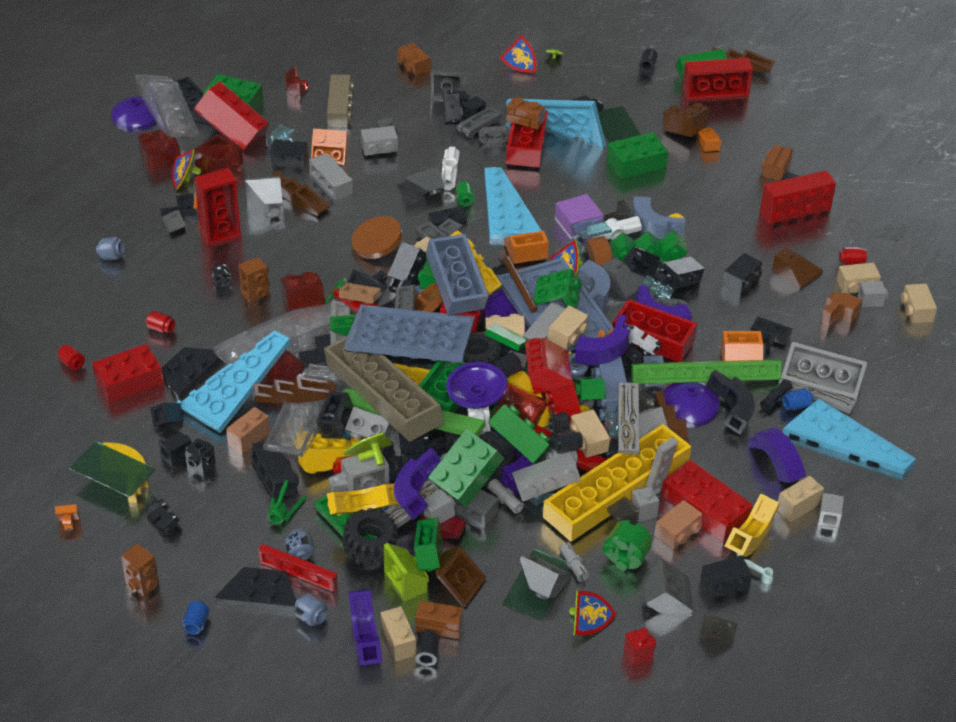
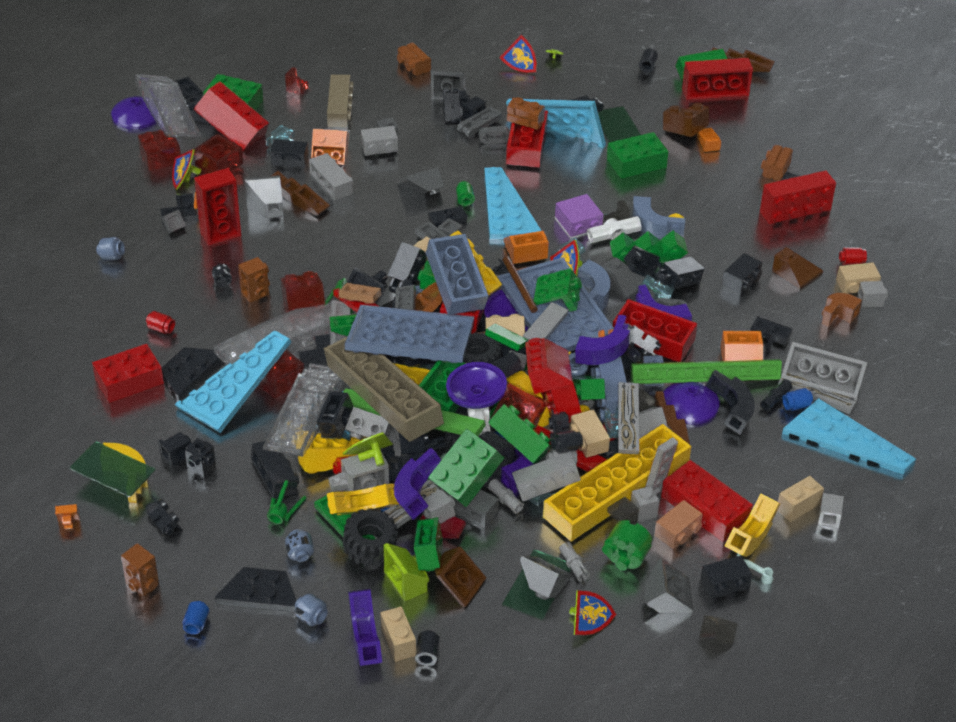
red brick [58,345,85,371] -> none
black panel [150,403,184,427] -> none
nougat brick [226,407,270,455] -> none
reddish brown slope [251,376,336,403] -> none
red tile [258,544,338,592] -> none
dark orange piece [351,216,403,259] -> none
dark orange brick [415,600,463,639] -> none
white piece [441,147,460,190] -> none
tan brick [547,306,589,350] -> none
clear light blue piece [571,218,612,239] -> none
dark orange brick [582,236,612,267] -> none
red brick [624,627,656,666] -> none
dark purple arch [747,427,806,483] -> none
tan brick [901,284,937,323] -> none

